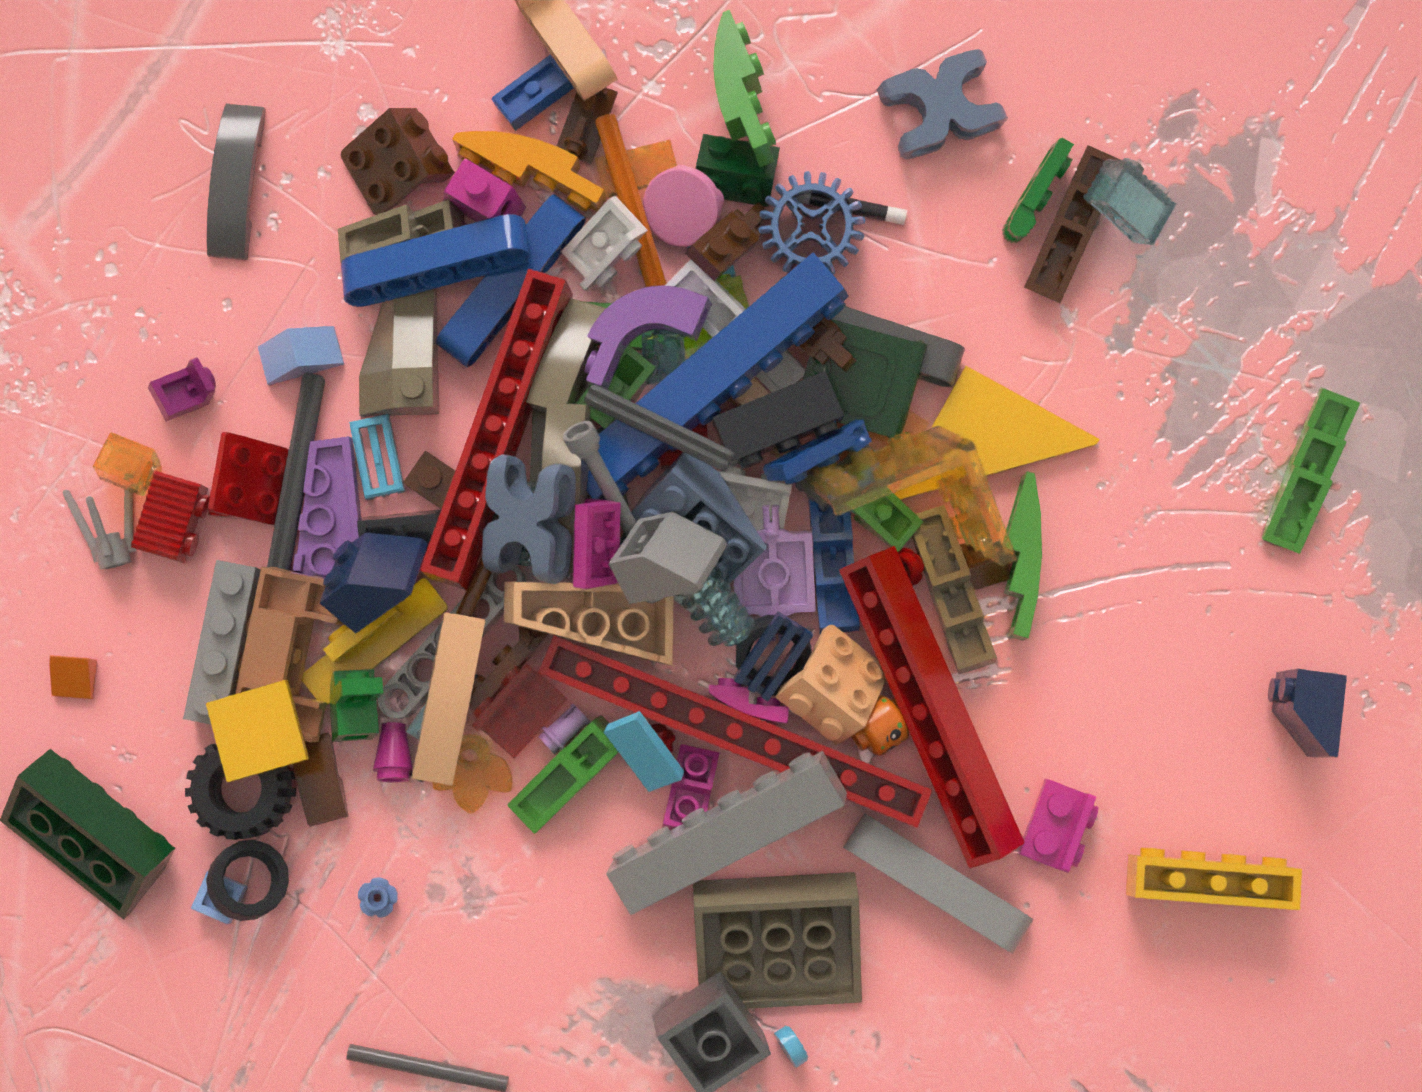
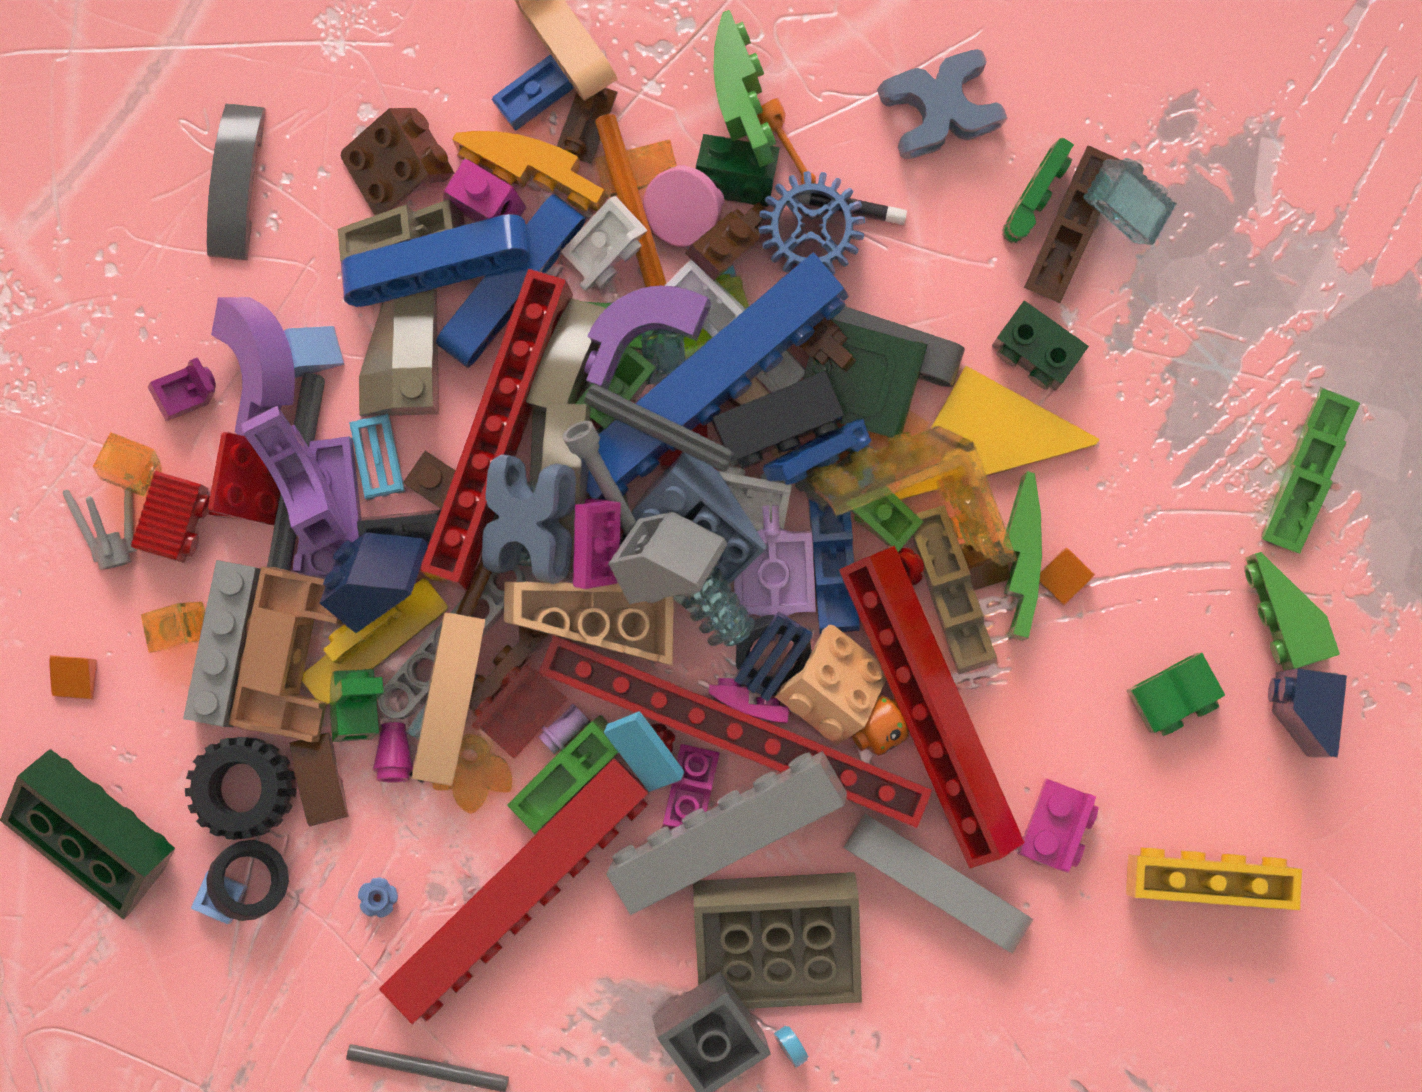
yellow tile [206,680,309,782] -> none
none -> clear yellow bracket [140,601,205,653]
none -> medium lavender arch [211,297,295,436]
none -> medium lavender arch [241,406,347,554]
none -> red brick [379,758,650,1024]
none -> orange hinge [757,98,816,185]
none -> dark green brick [991,300,1089,391]
none -> orange slope [1040,547,1095,606]
none -> green brick [1126,652,1225,736]
none -> bright green slope [1244,552,1340,671]

